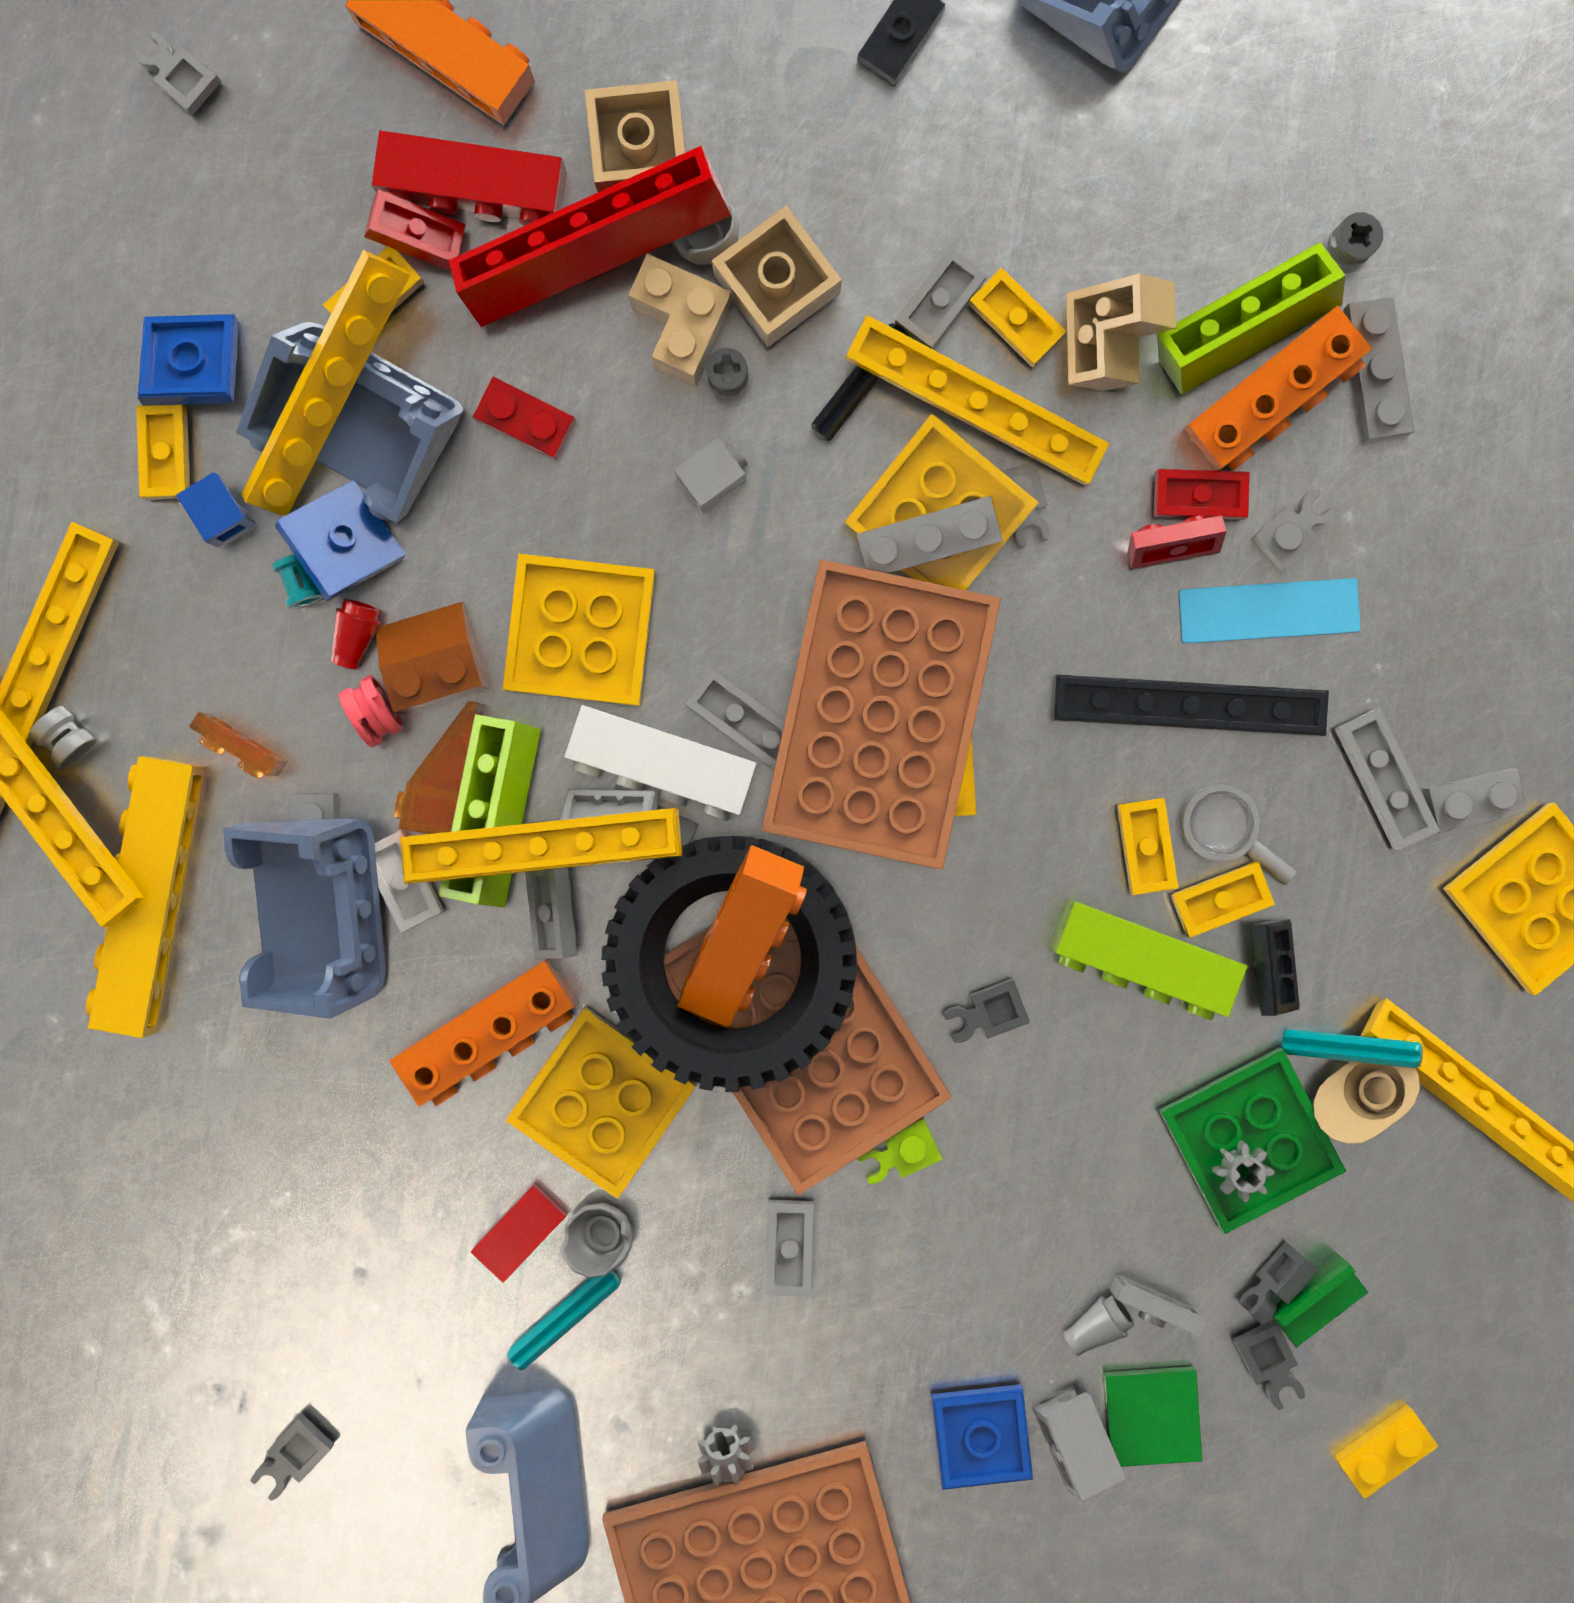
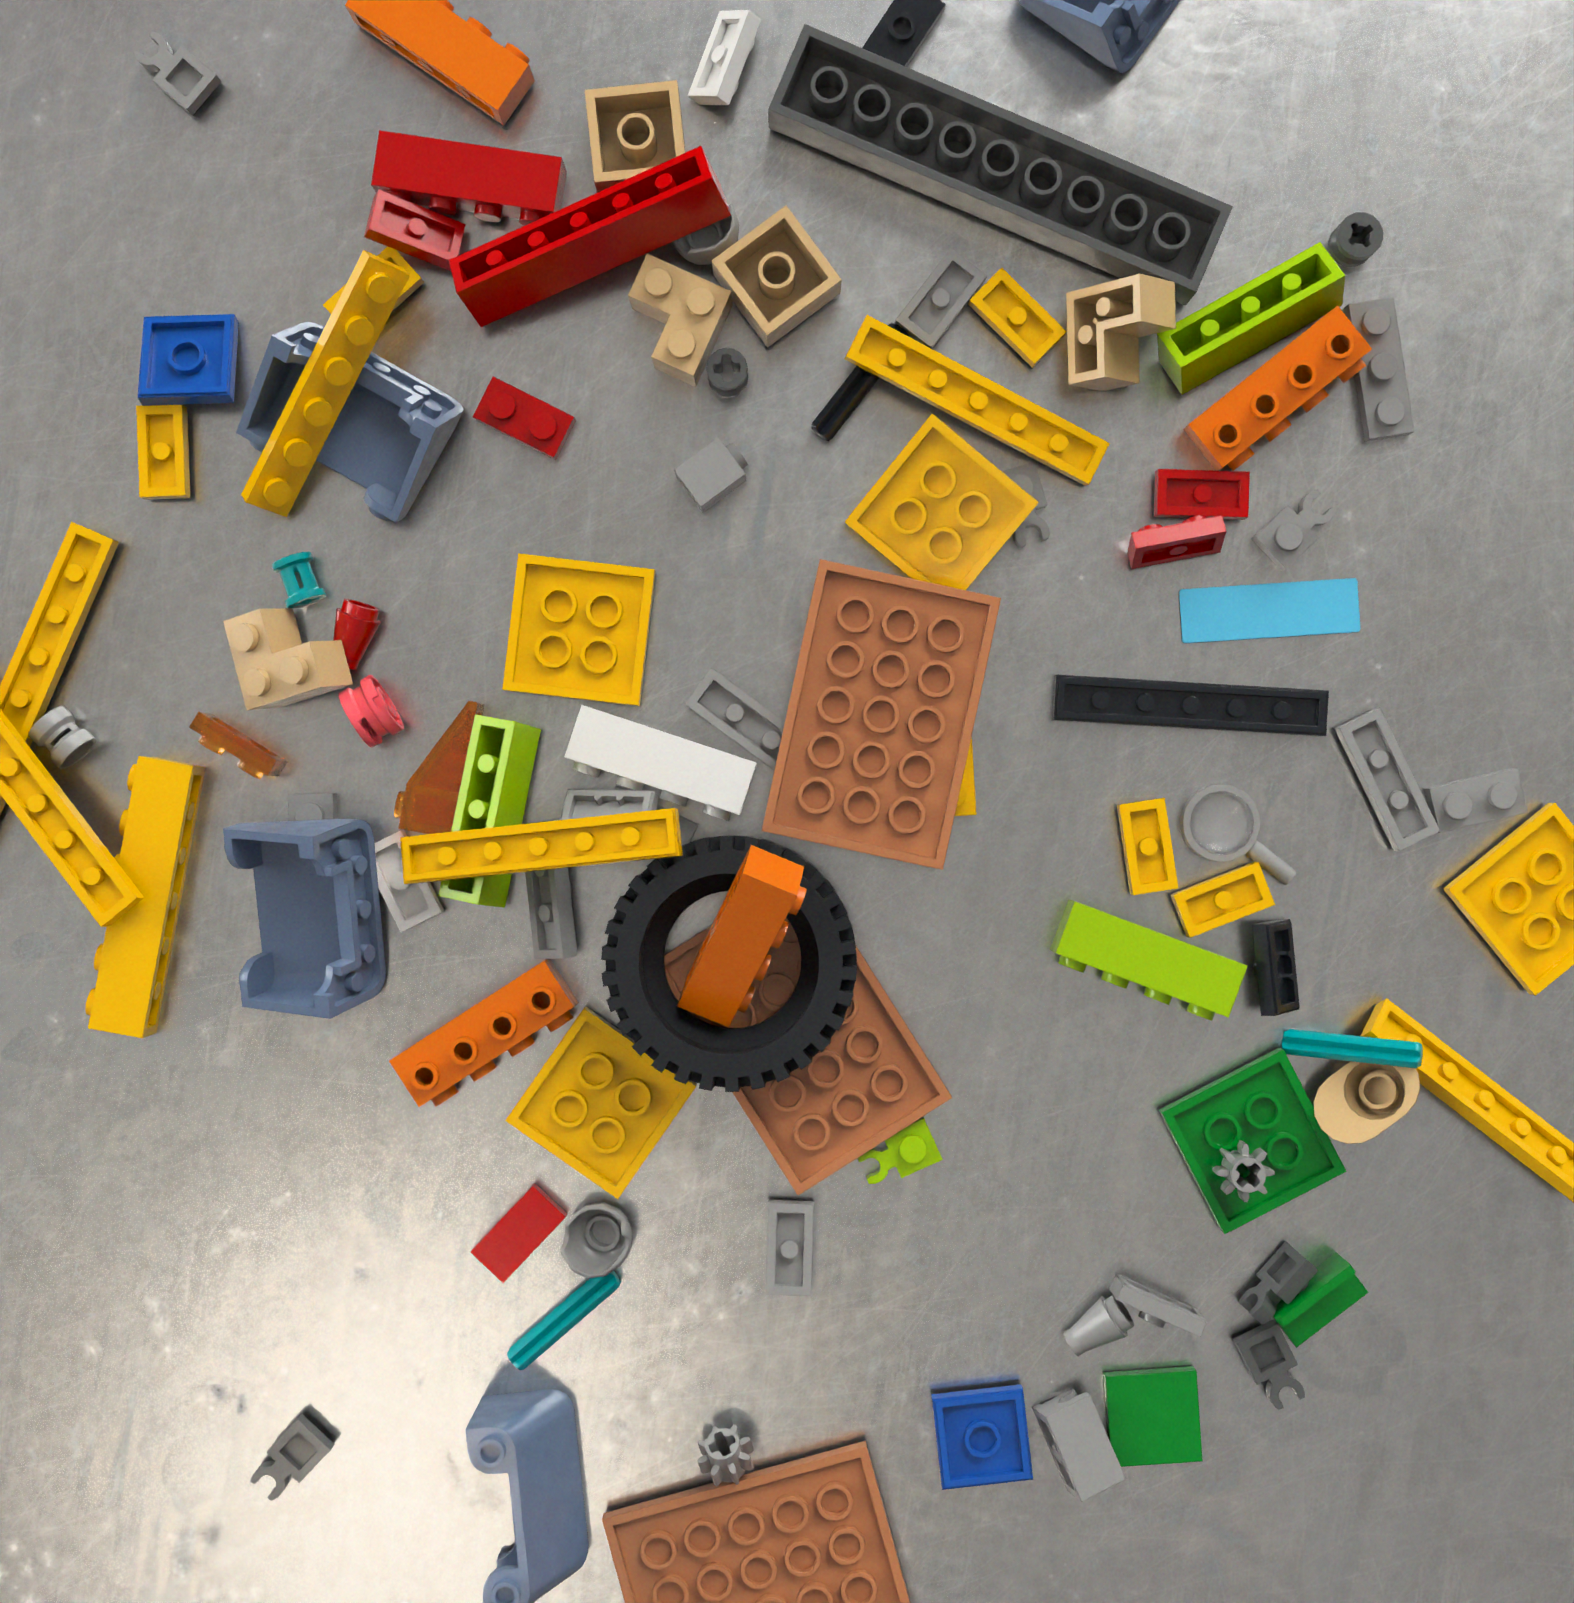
blue panel [176,472,256,548] -> none
plate [275,480,406,602] -> none
dark orange slope [376,602,490,715] -> none
light grey plate [856,496,1003,573] -> none
dark grey plate [943,979,1030,1043] -> none
yellow plate [1333,1404,1439,1499] -> none
none -> tan brick [223,608,353,711]
none -> white plate [688,10,761,105]
none -> dark grey brick [768,24,1233,306]

